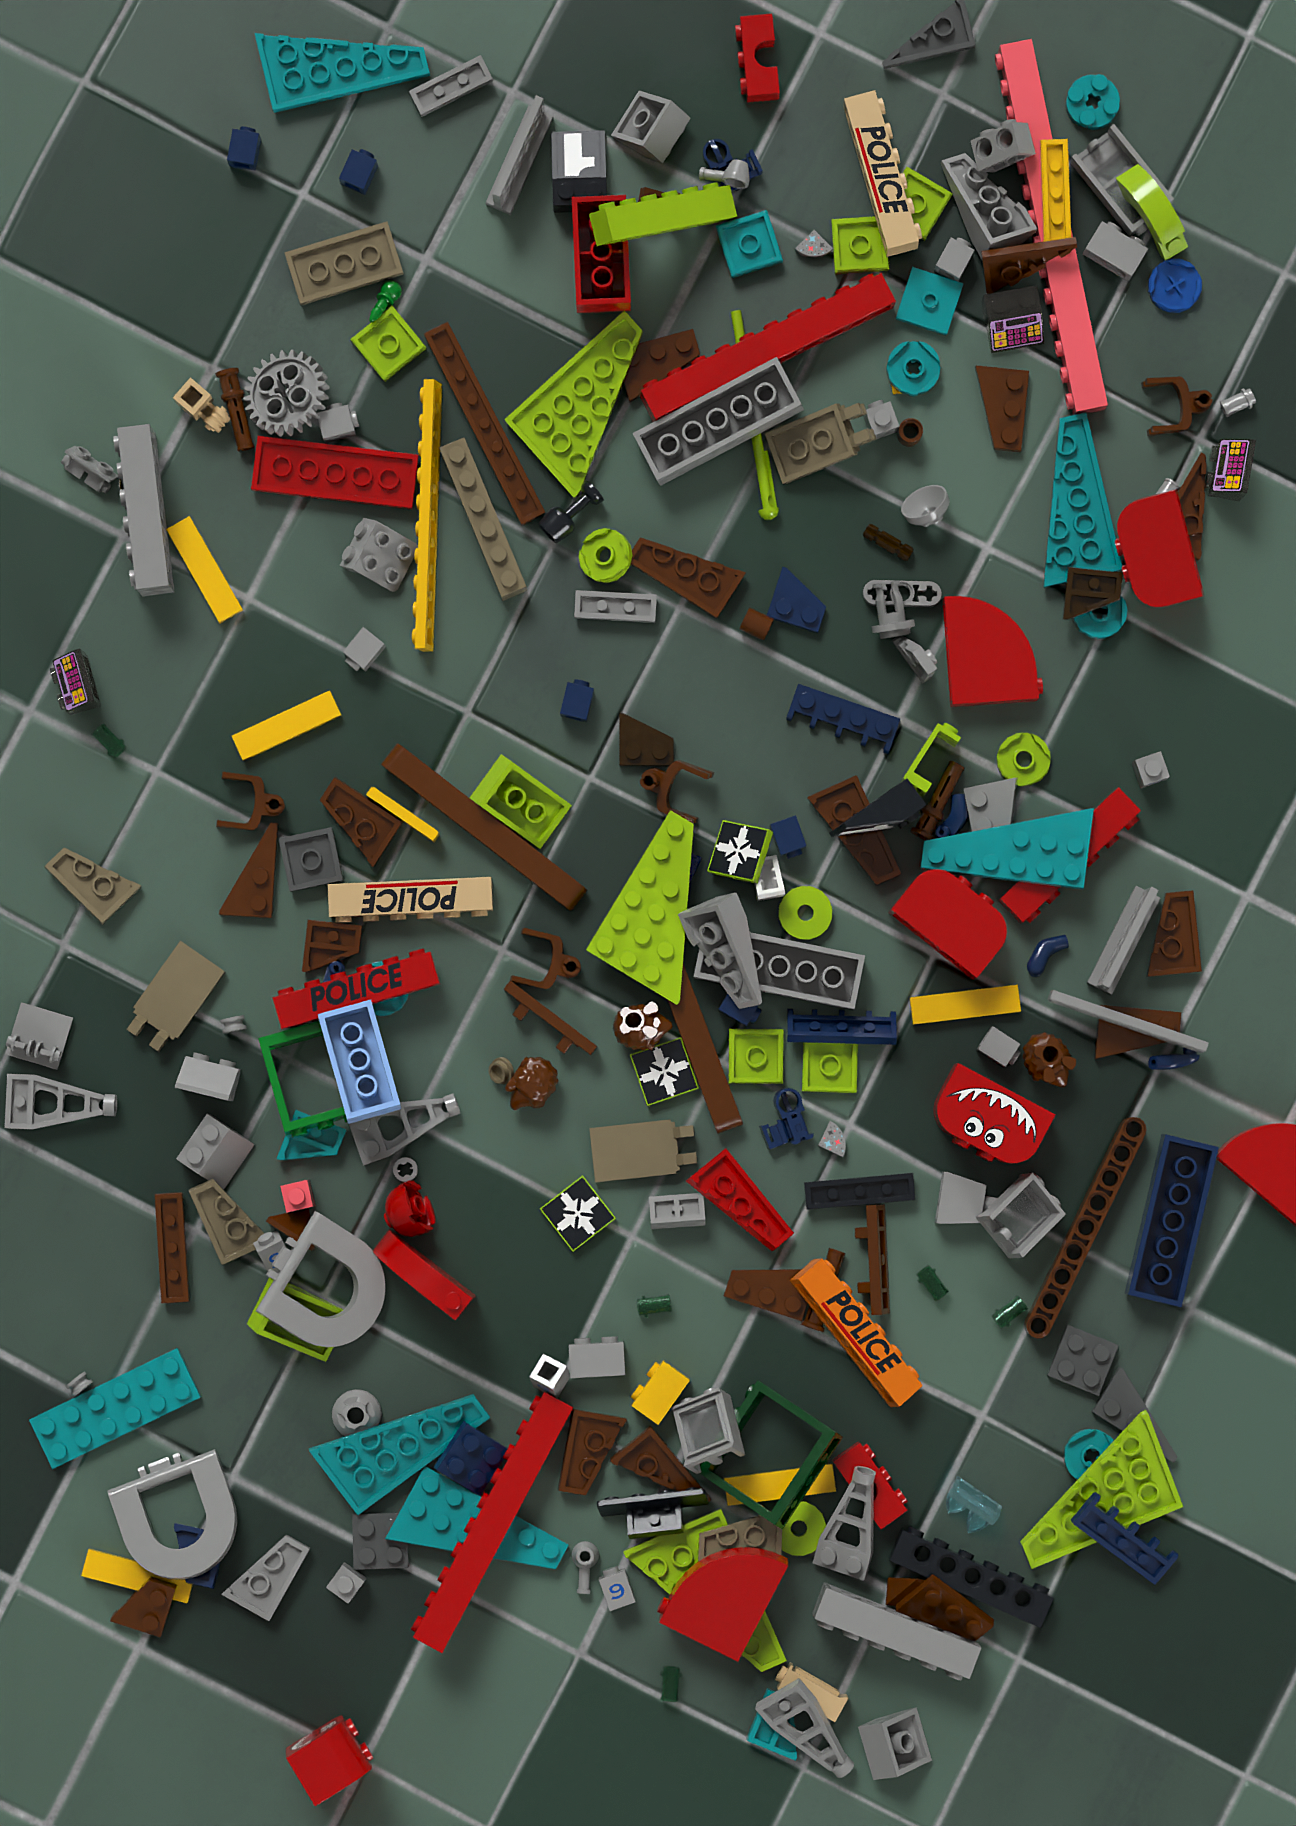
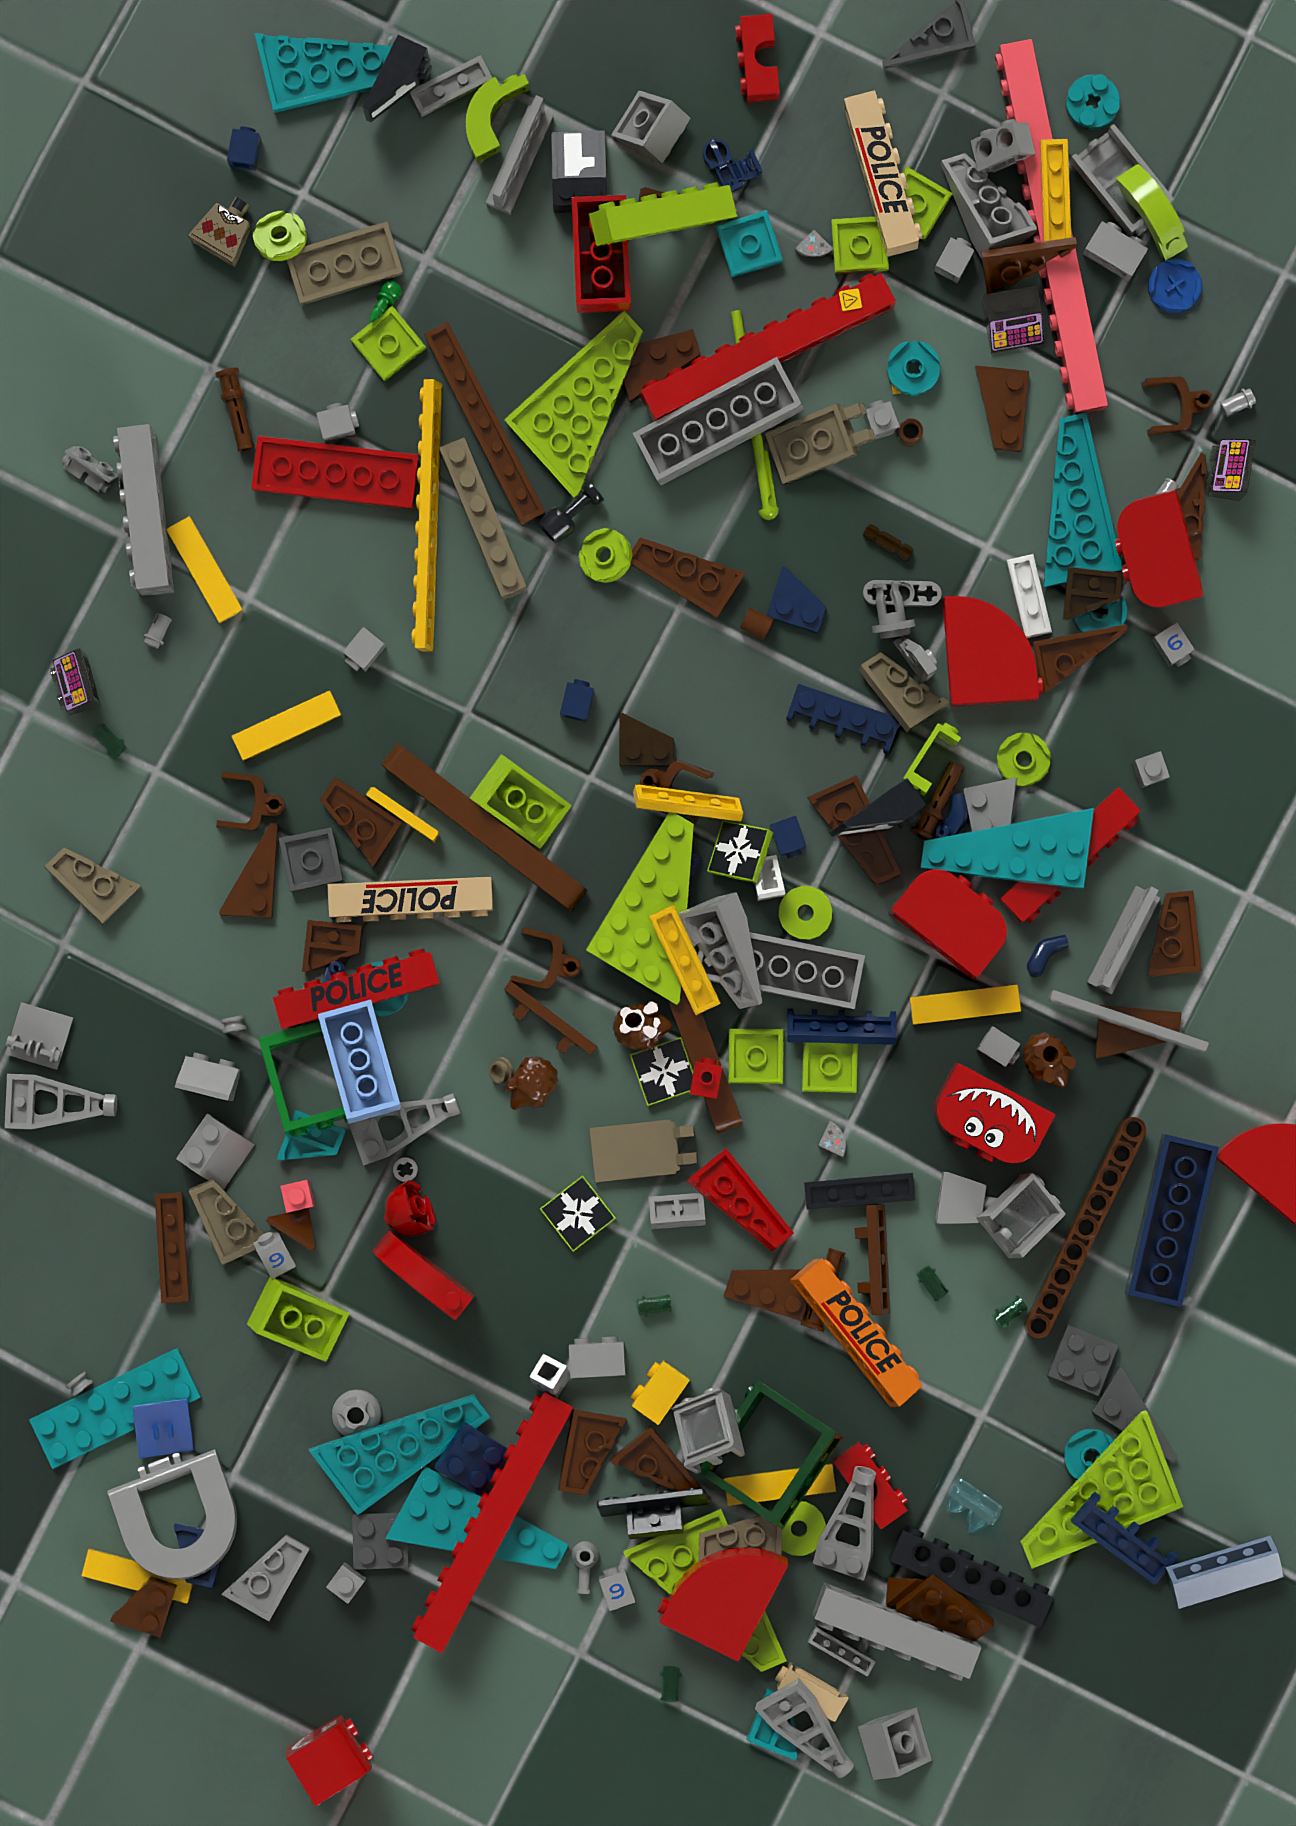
dark tan tile [127,941,225,1052] -> none
tan brick [173,377,230,433] -> none
light grey gear [243,350,330,437] -> none
light grey piece [256,1211,385,1347] -> none
dark blue brick [339,149,378,195] -> none
light grey bracket [340,518,418,592] -> none
light grey plate [574,590,657,623] -> none
light grey bar [699,160,750,188] -> none
dark blue brick [718,994,762,1026] -> none
dark blue piece [759,1088,814,1149] -> none
teal plate [895,267,964,336] -> none
light grey piece [901,485,950,527] -> none
dark blue arm [1148,1047,1200,1070] -> none
none -> blue piece [132,1398,194,1458]
none -> light grey pin [143,613,172,649]
none -> dark tan torso [188,197,251,267]
none -> lime tile [253,211,307,261]
none -> black slope [363,34,432,122]
none -> lime arch [466,74,530,163]
none -> yellow tile [633,785,743,821]
none -> yellow tile [649,904,721,1015]
none -> red brick [690,1057,722,1099]
none -> light grey piece [807,1625,876,1677]
none -> yellow sticker [839,289,862,311]
none -> dark tan wing [858,652,950,732]
none -> white tile [1006,554,1052,639]
none -> reddish brown wing [1033,624,1129,693]
none -> light grey brick [1151,623,1195,667]
none -> brick [1166,1535,1284,1609]

